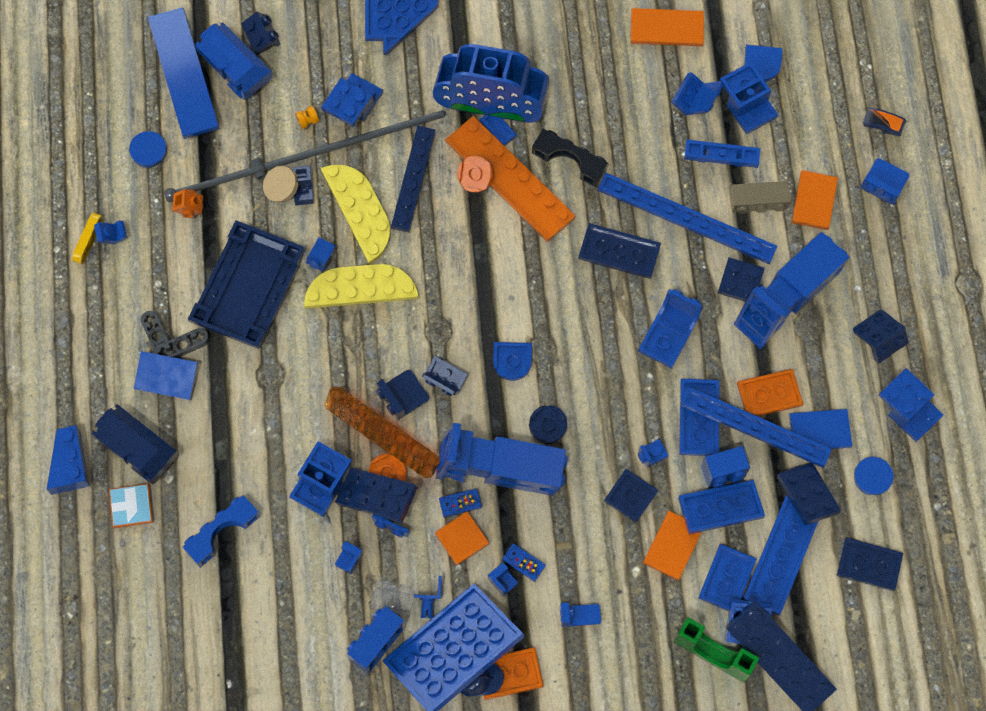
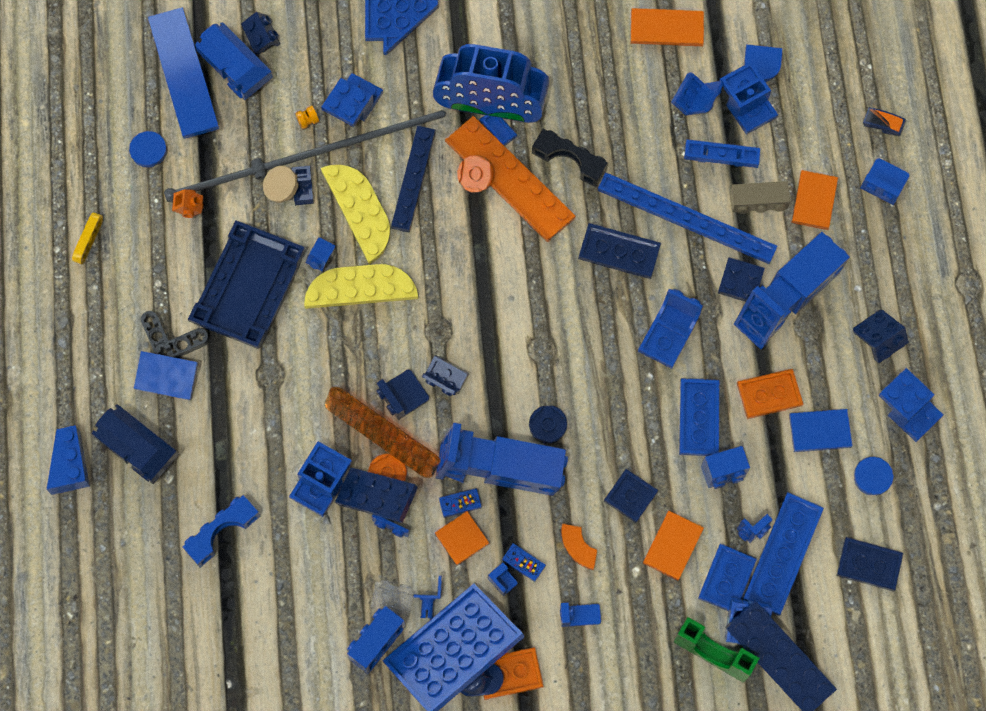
blue bracket [94,220,127,245] -> none
tile [109,483,153,528] -> none
blue panel [335,541,363,575] -> none
blue tile [493,342,532,381] -> none
blue bracket [638,439,669,468] -> none
blue plate [678,480,765,534] -> none
blue plate [680,386,832,468] -> none
dark blue plate [777,463,840,526] -> none
none -> orange tile [561,524,597,570]
none -> blue bracket [737,514,773,543]

